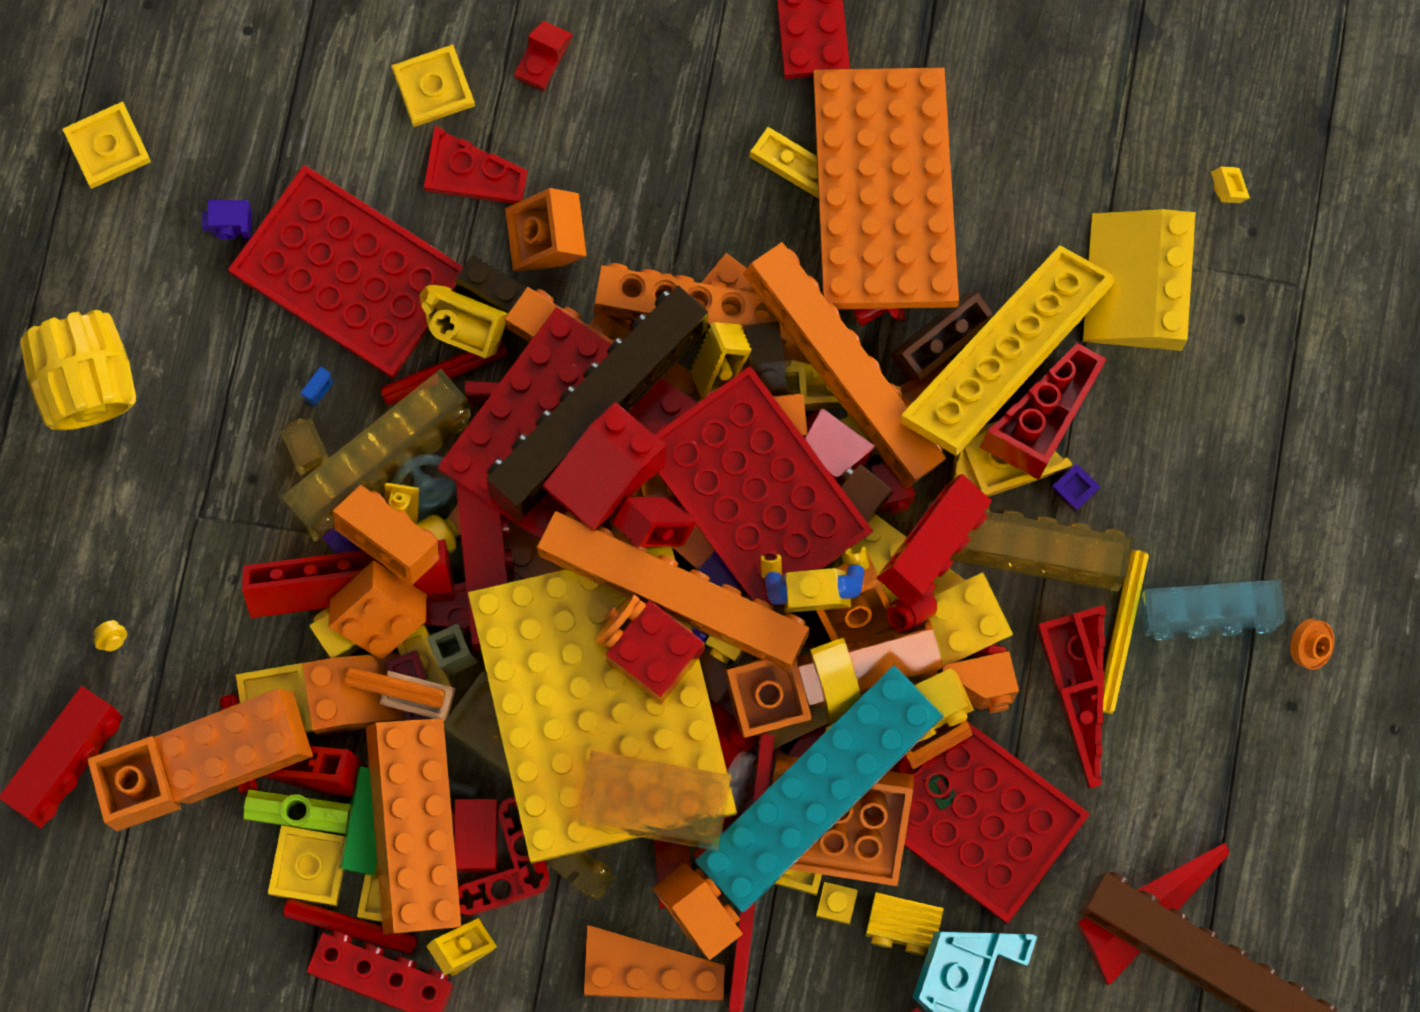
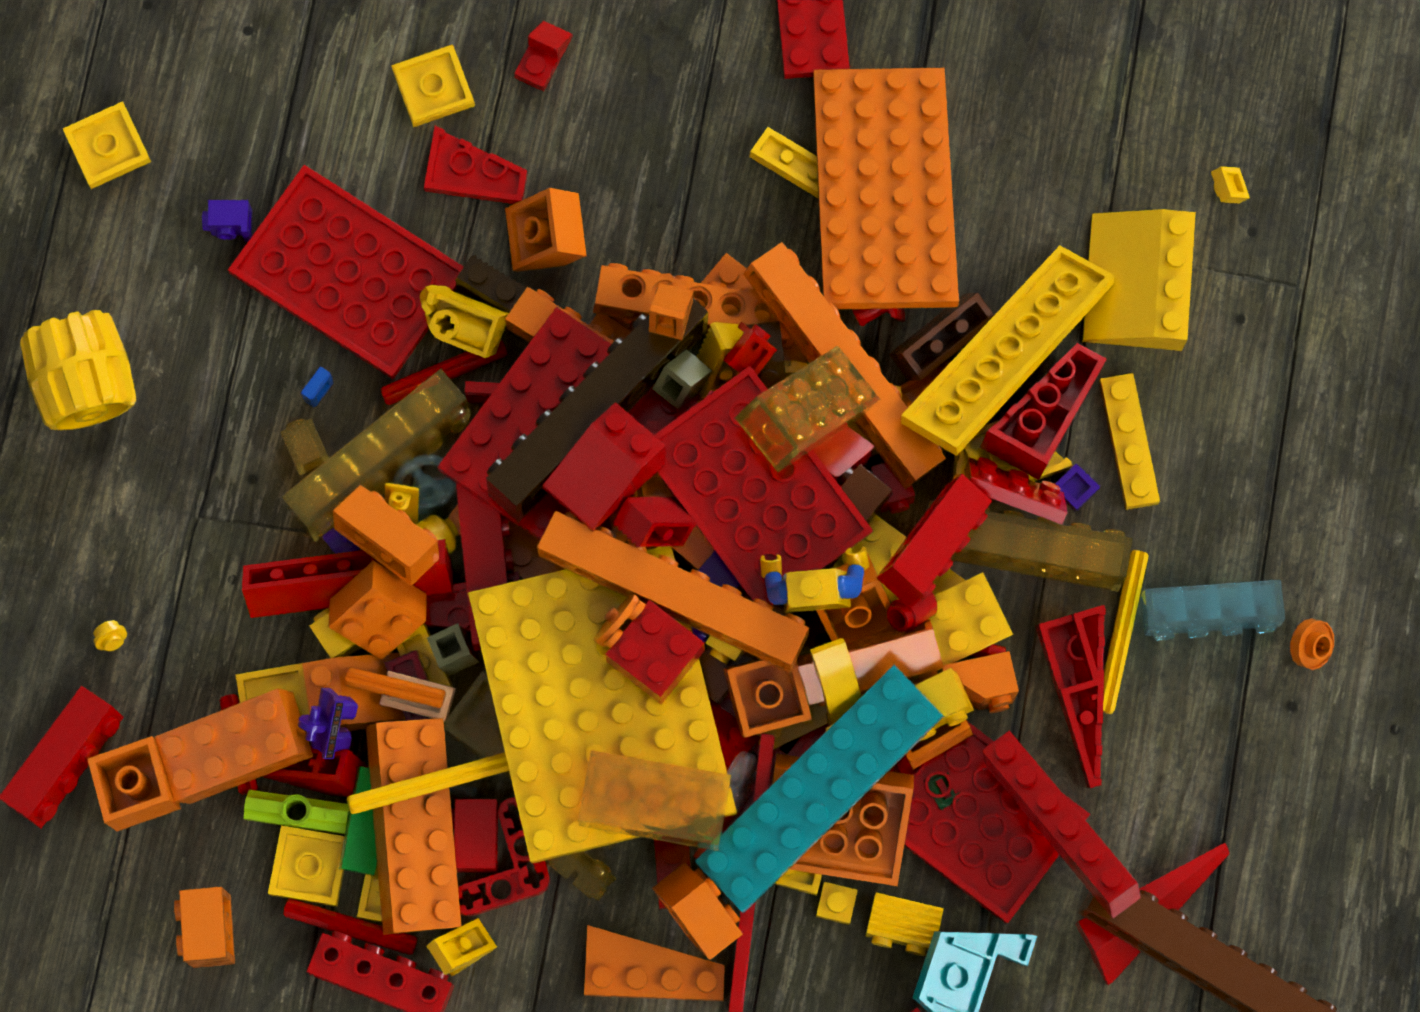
none -> orange brick [174,887,235,968]
none -> dark purple hips [298,688,358,759]
none -> yellow axle [347,752,509,814]
none -> orange slope [649,282,694,340]
none -> olive brick [652,349,712,410]
none -> red bracket [724,322,777,375]
none -> clear yellow brick [735,346,880,472]
none -> red plate [964,457,1068,524]
none -> red brick [982,730,1141,919]
none -> yellow plate [1099,373,1160,510]

